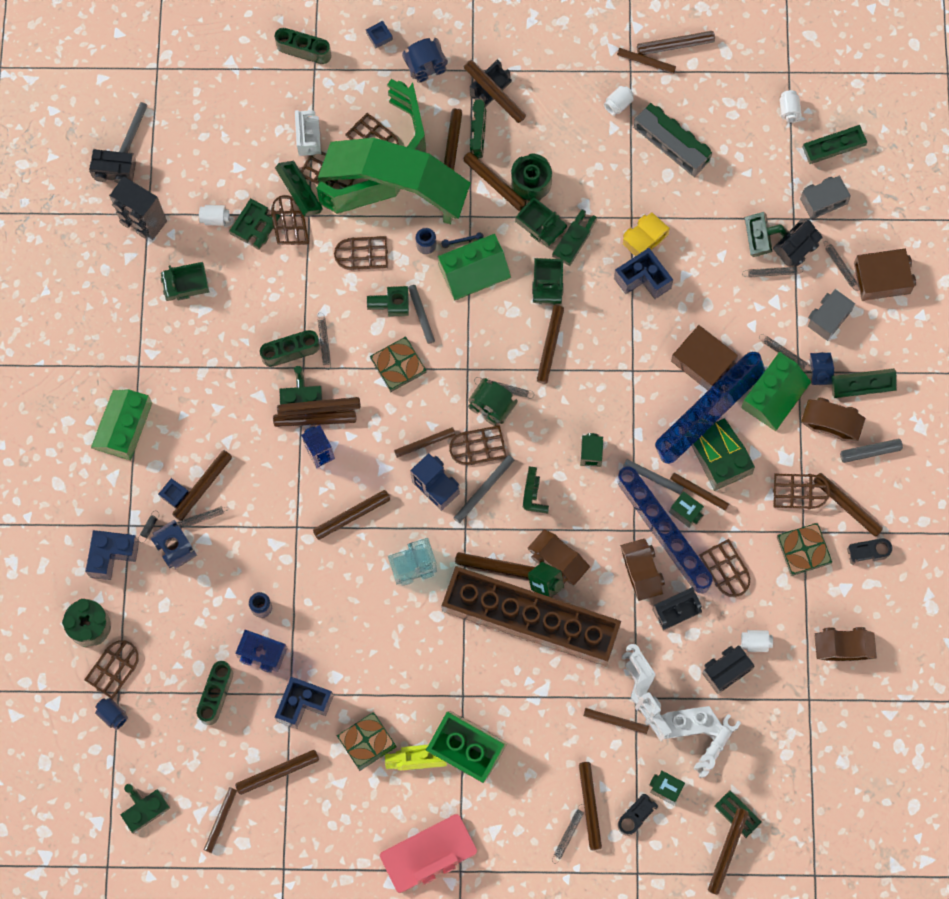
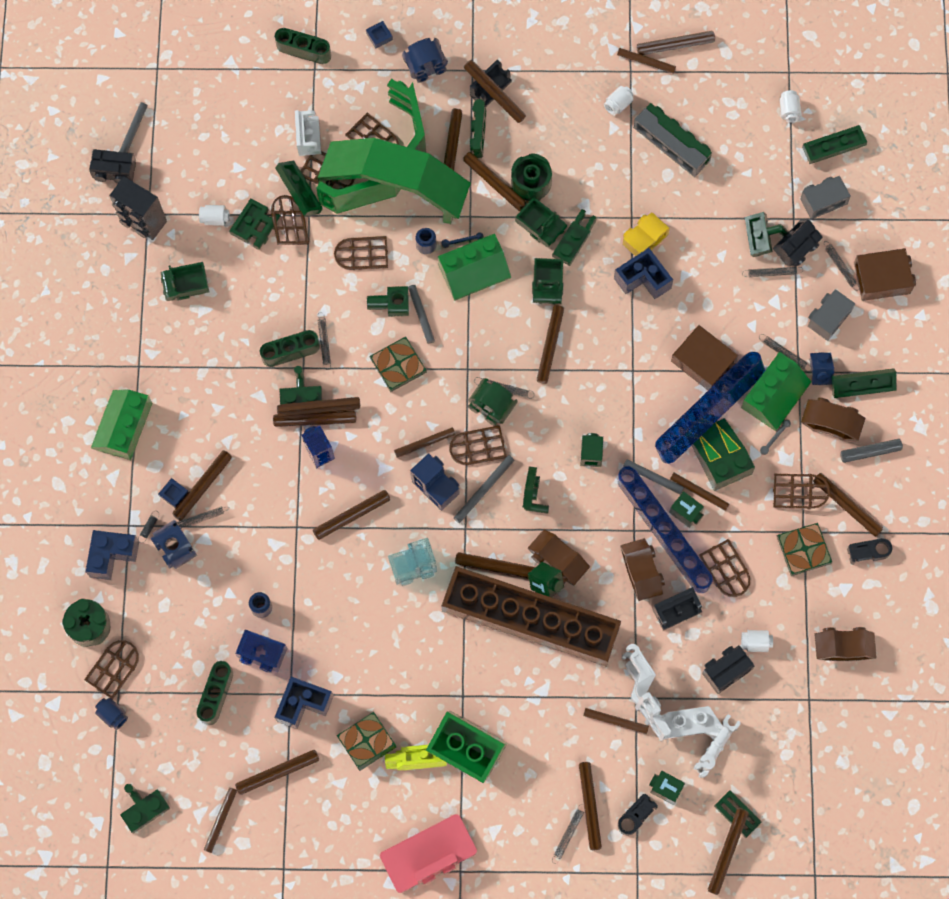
none -> dark grey hinge [760,419,791,455]

